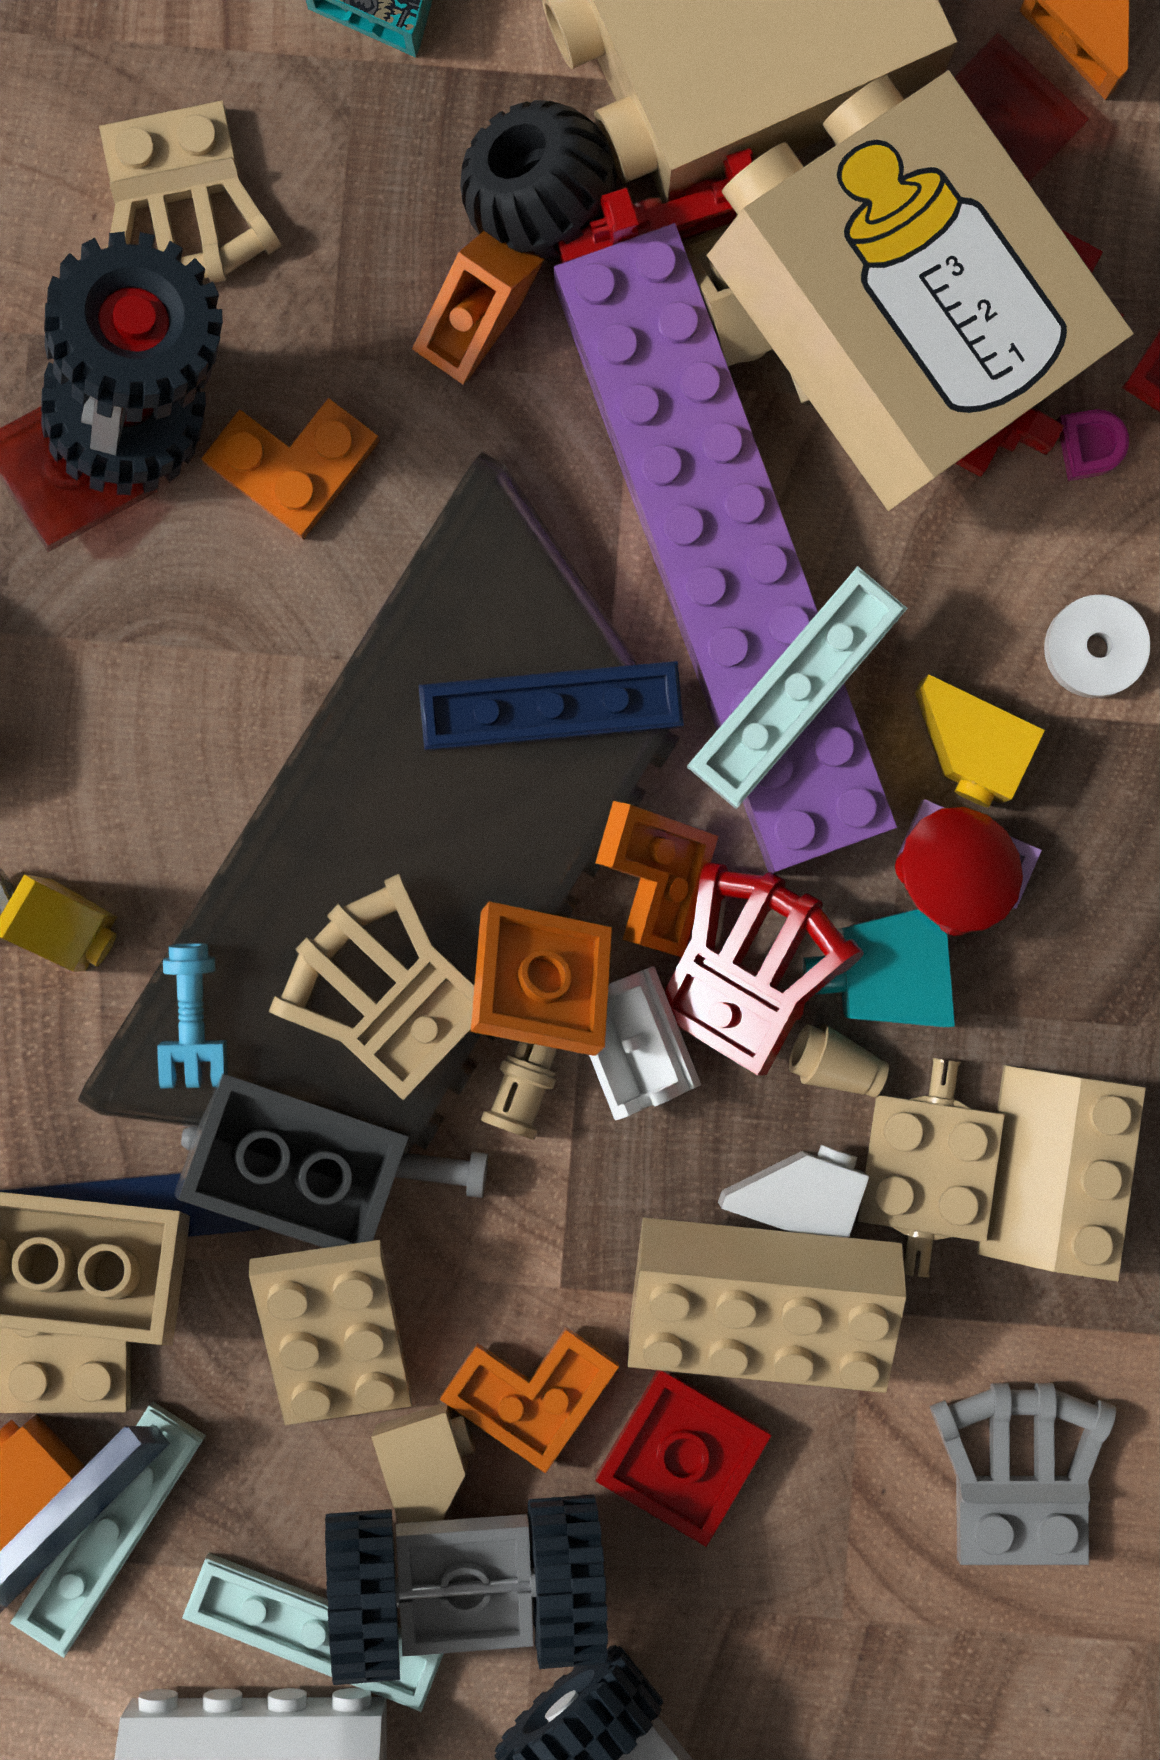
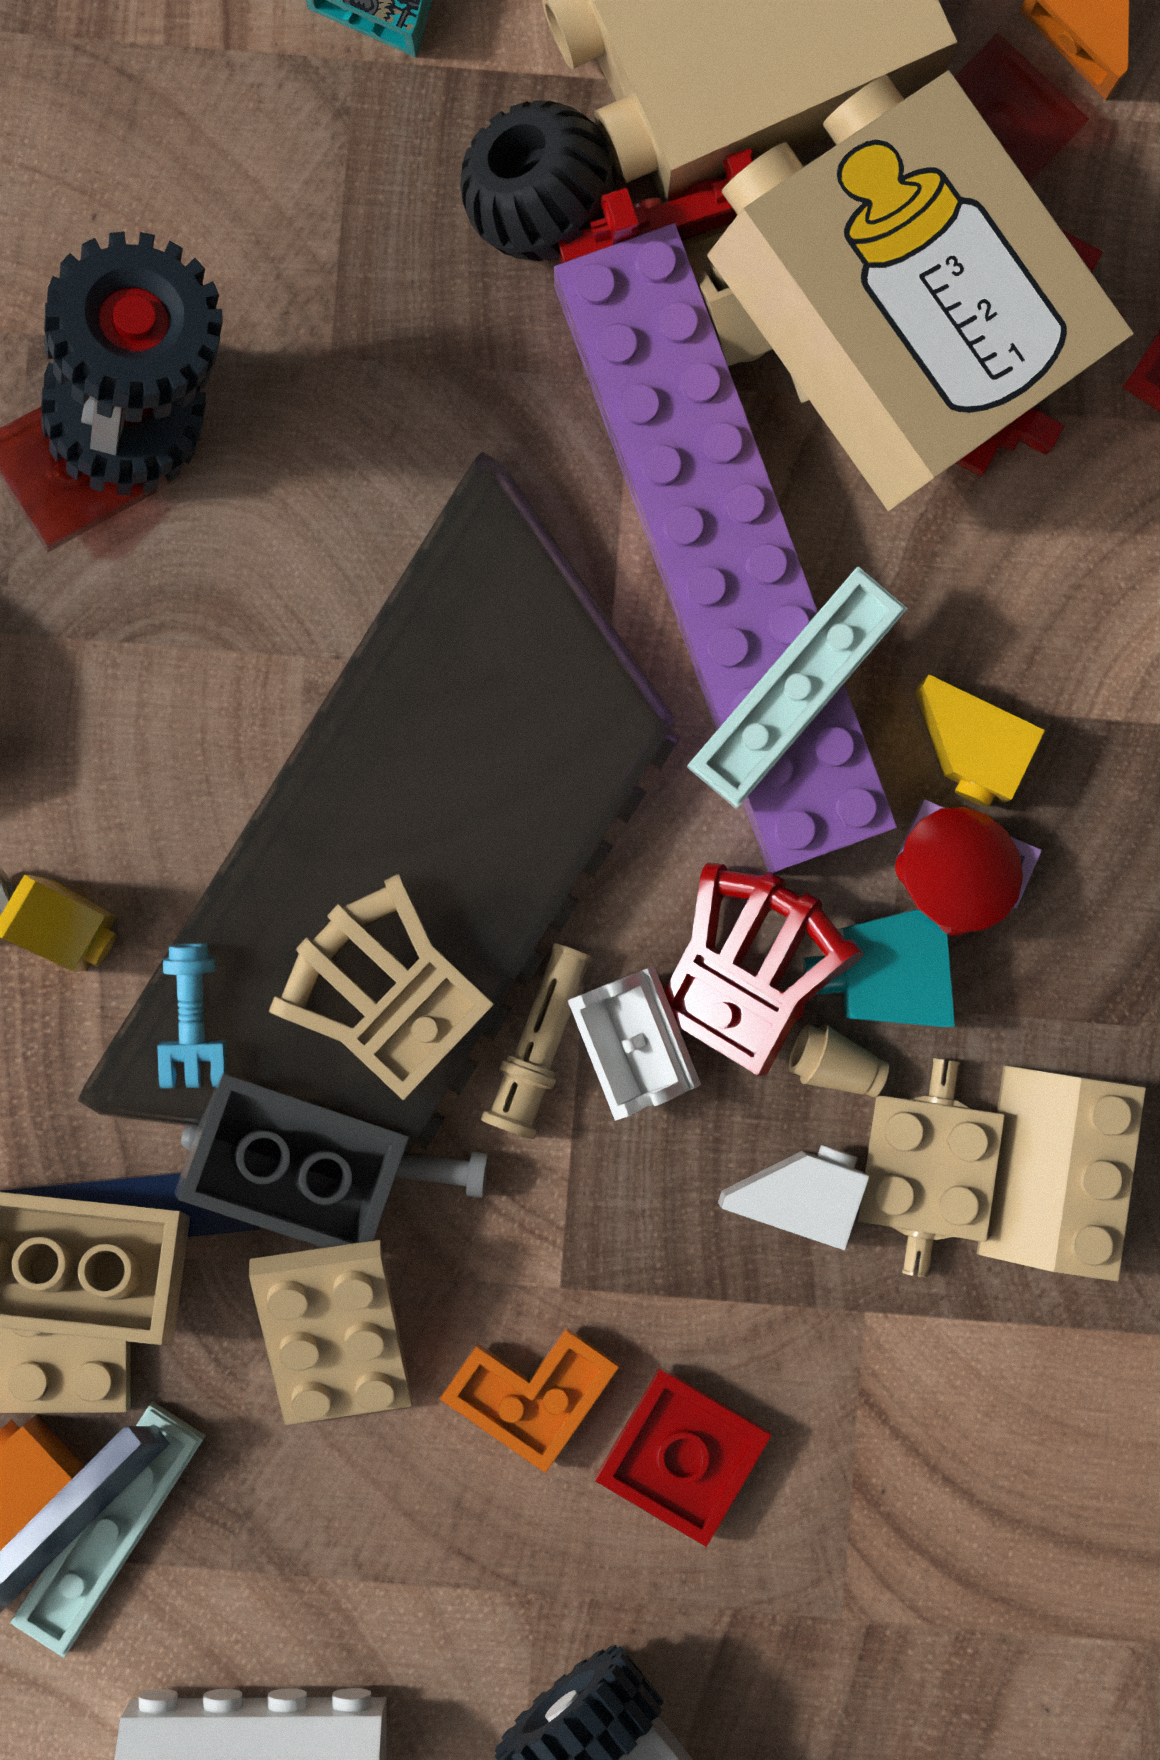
tan plate [99,101,282,283] -> none
light aqua tile [182,1553,444,1712] -> none
orange plate [201,398,380,540] -> none
plate [325,1495,608,1685] -> none
tan slope [371,1403,475,1523] -> none
orange slope [412,231,544,385] -> none
dark blue tile [419,661,684,752] -> none
orange plate [471,901,612,1056] -> none
orange plate [595,801,719,957] -> none
tan brick [628,1217,906,1393] -> none
light grey plate [930,1383,1116,1565] -> none
white piece [1044,595,1150,698] -> none
dark pink tile [1057,409,1129,481] -> none

